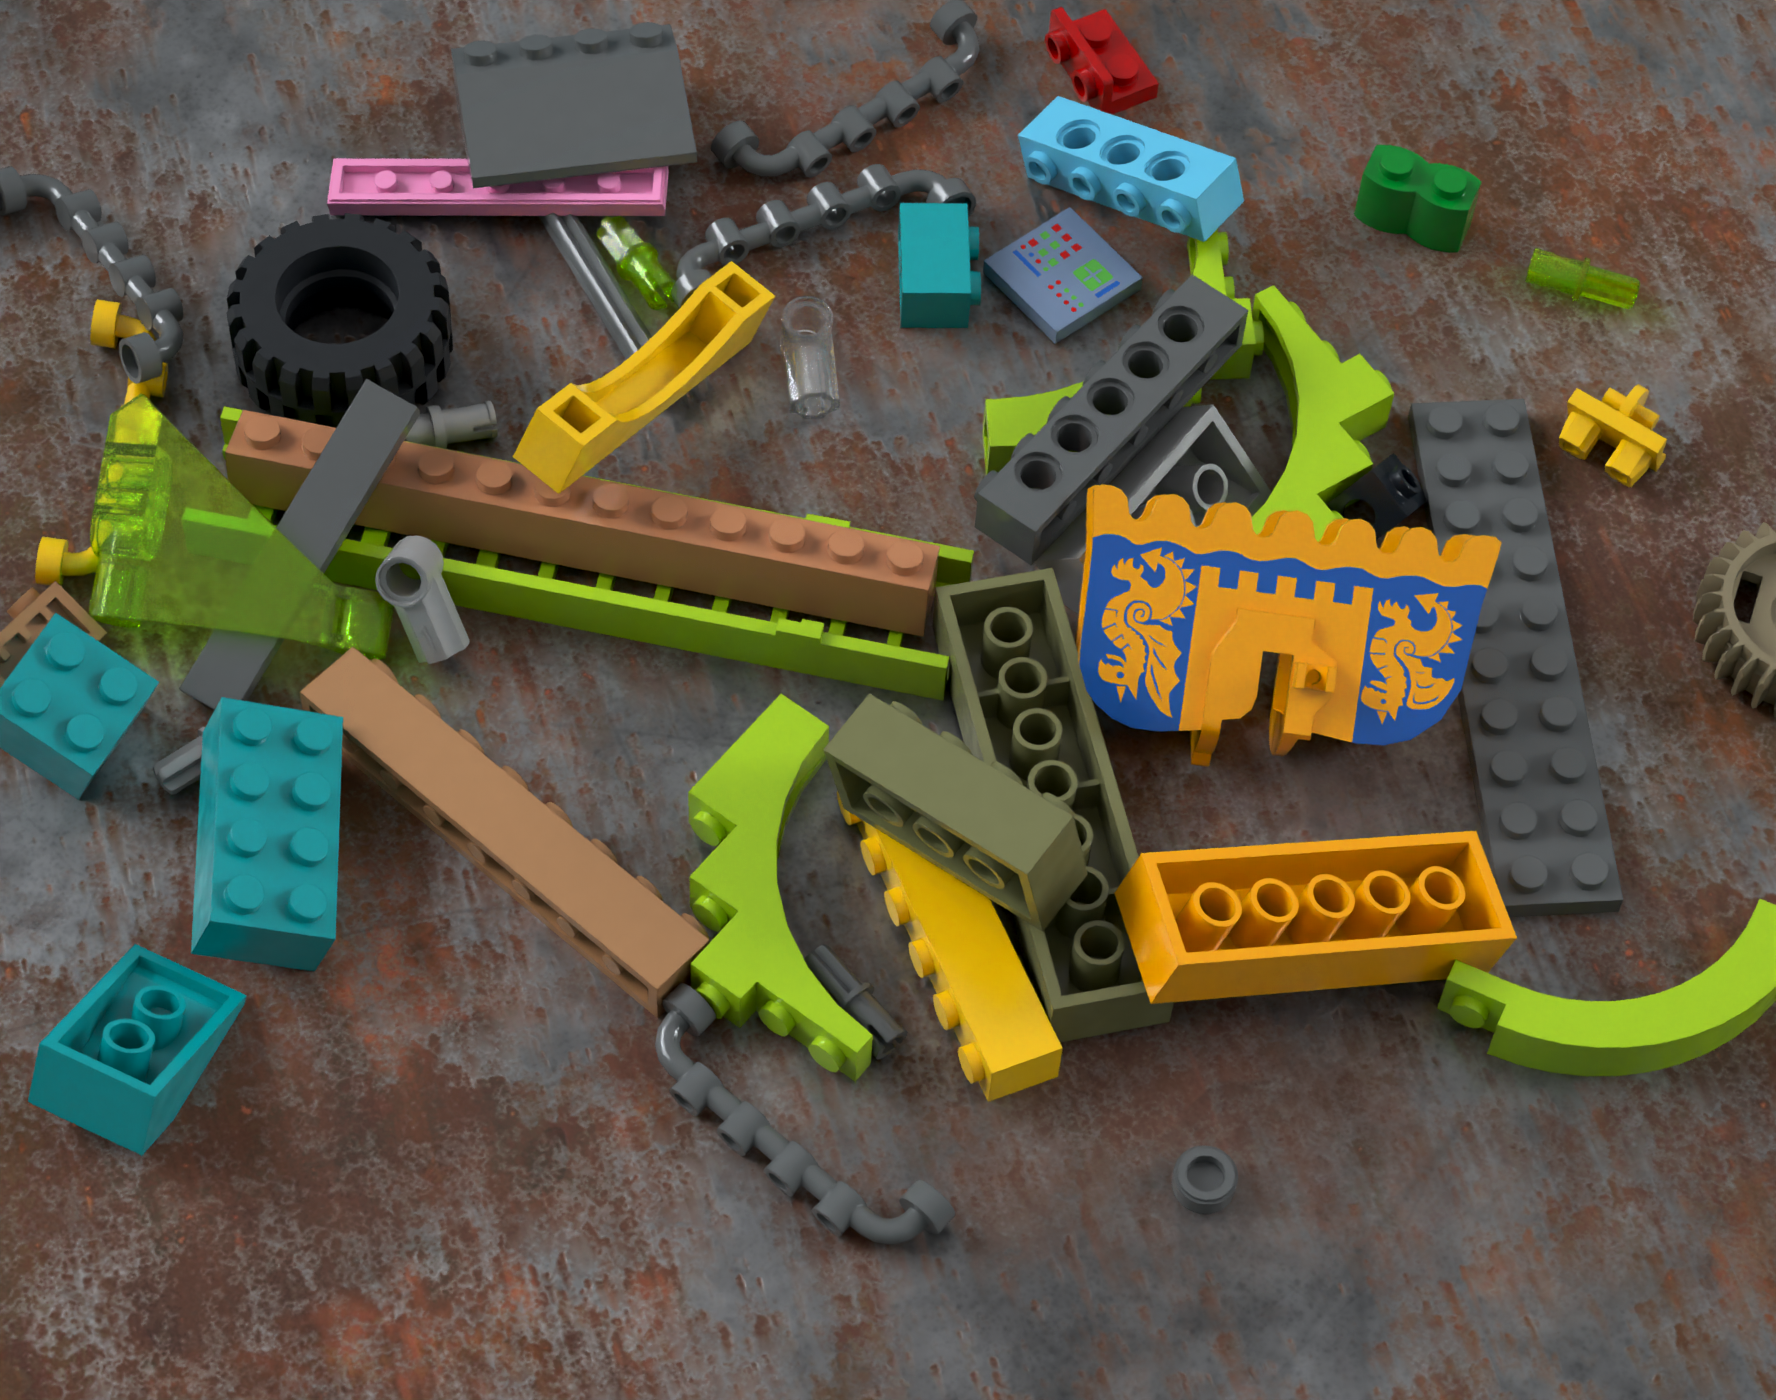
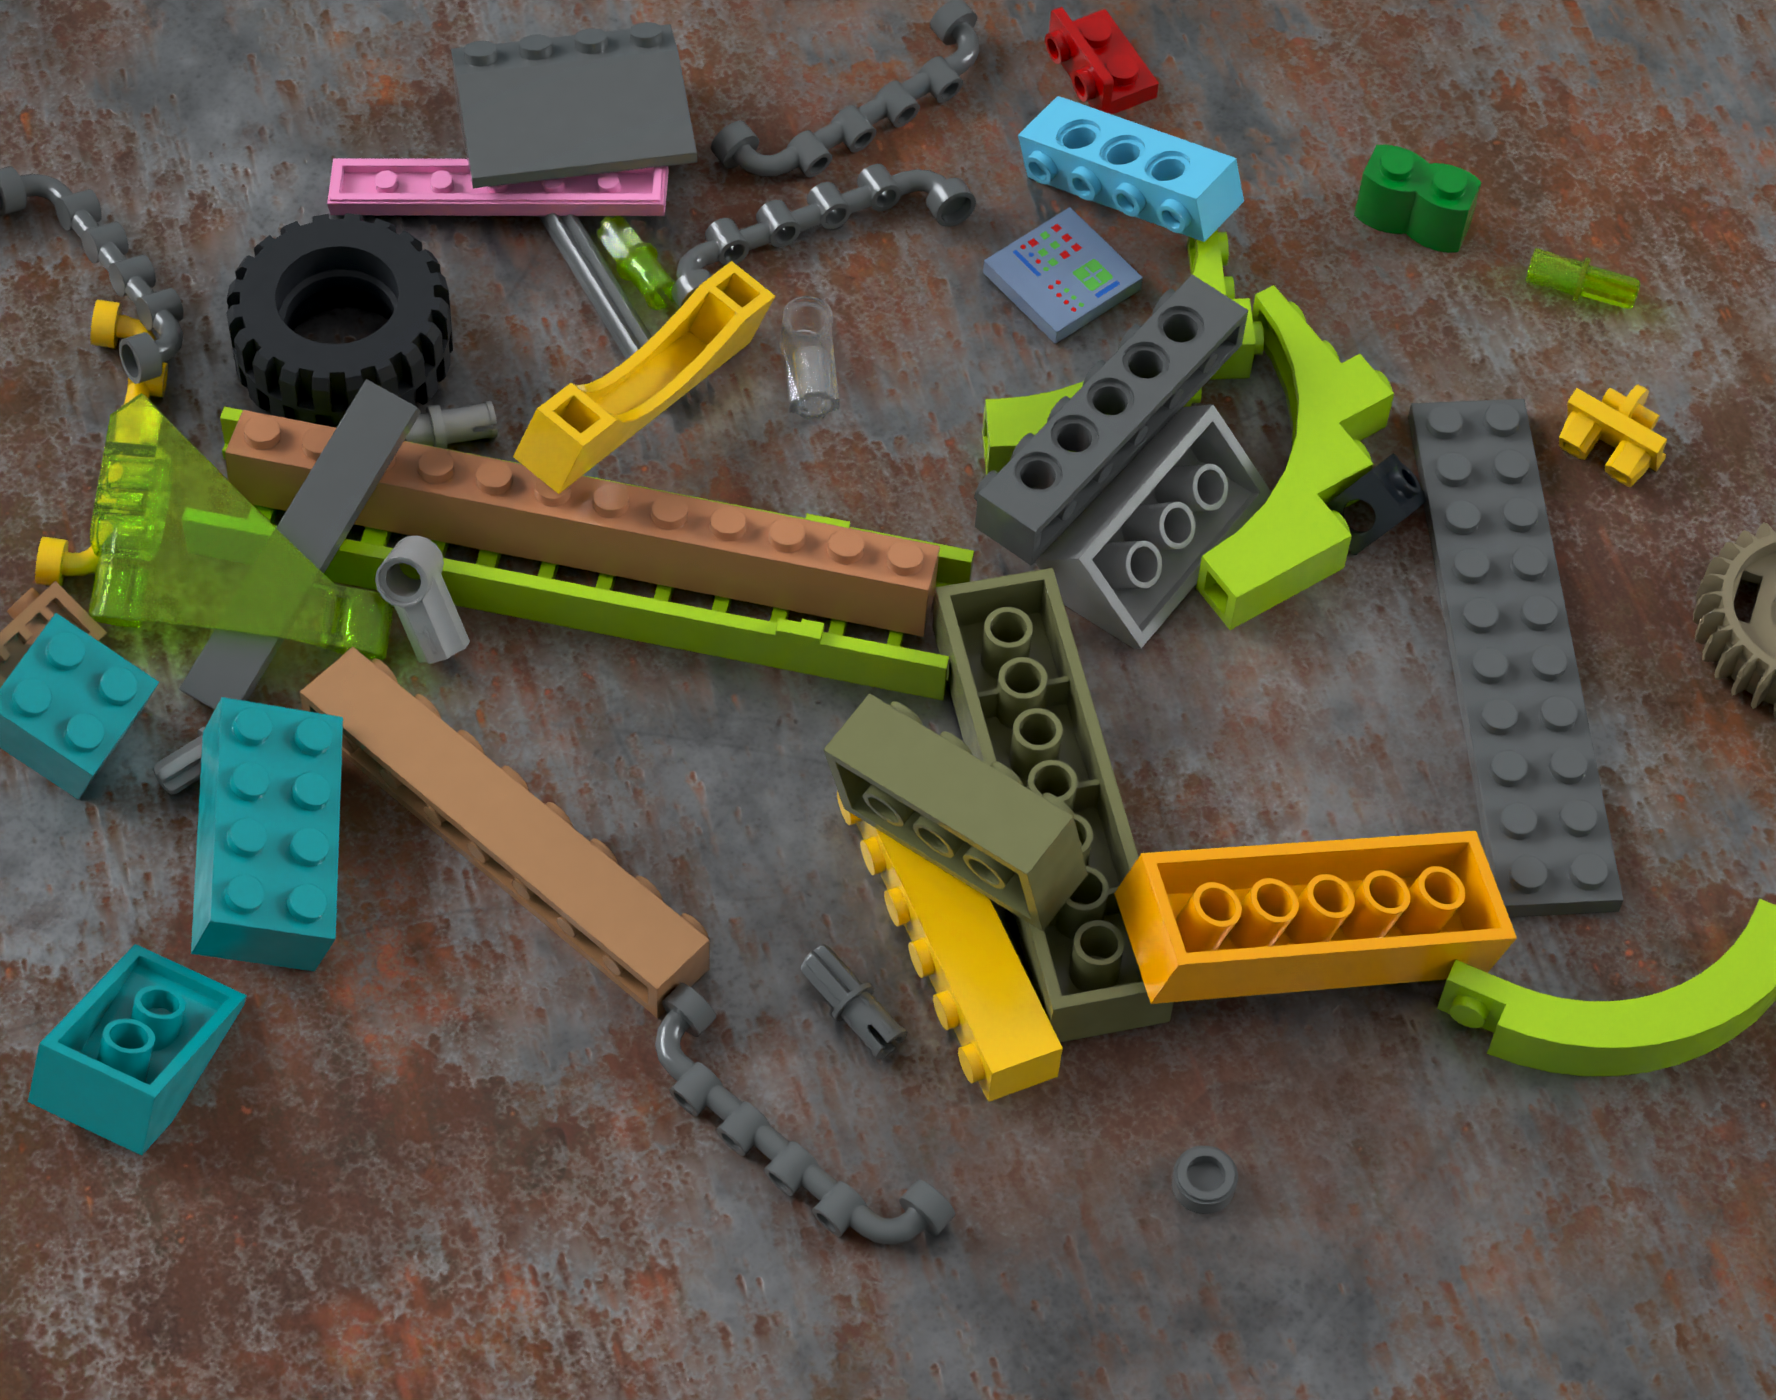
lime arch [688,694,873,1082] -> none
teal brick [898,203,981,328] -> none
light orange animal [1075,484,1502,767] -> none

